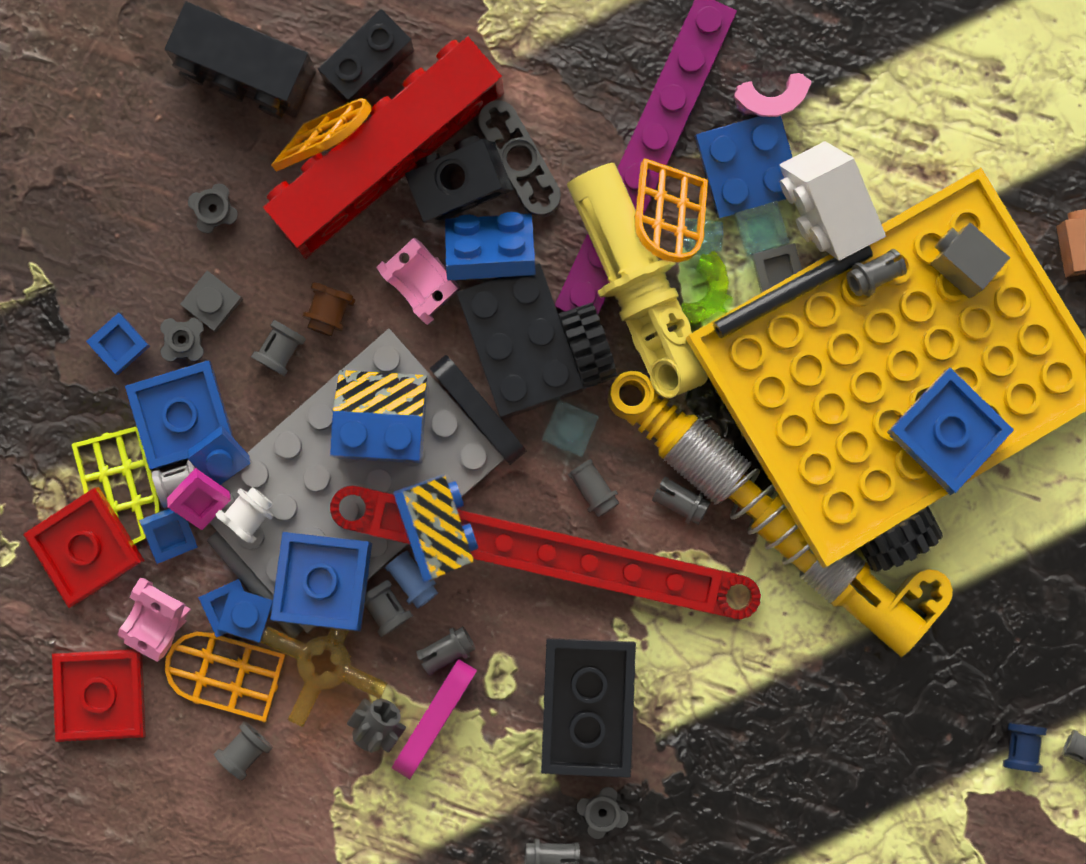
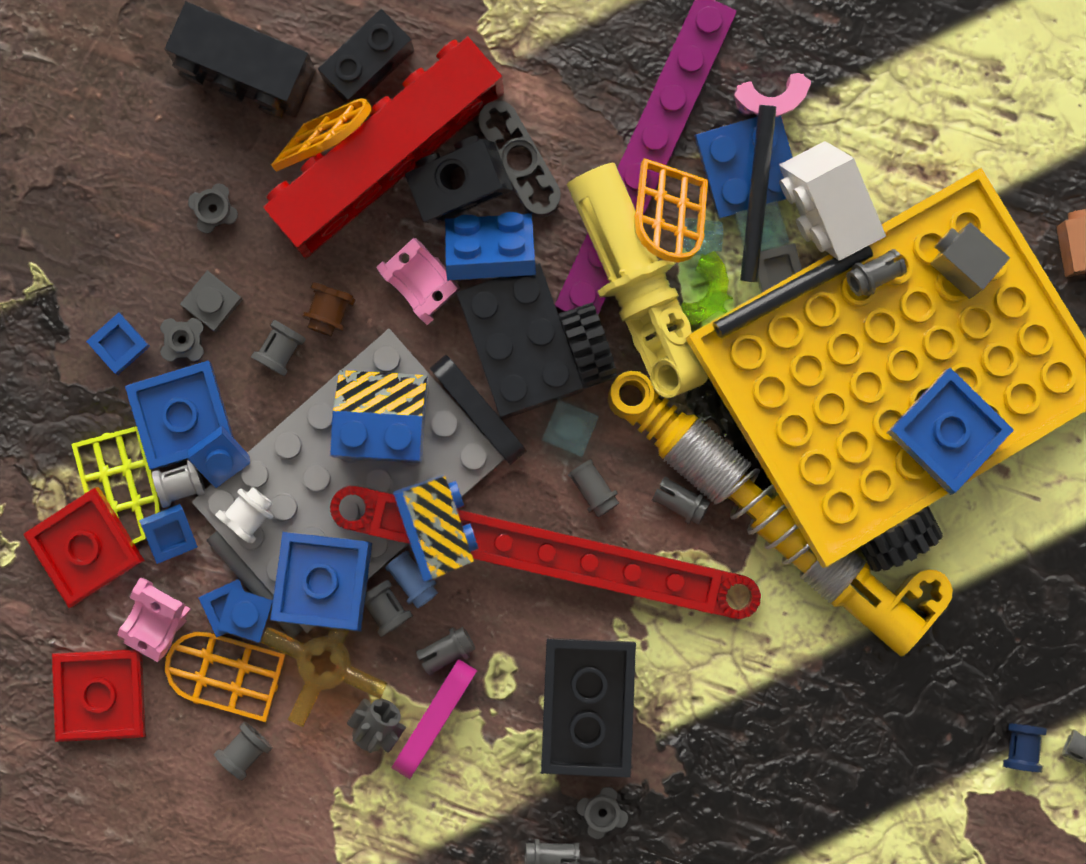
dark pink plate [167,468,231,530] -> none
none -> black piece [740,105,777,282]

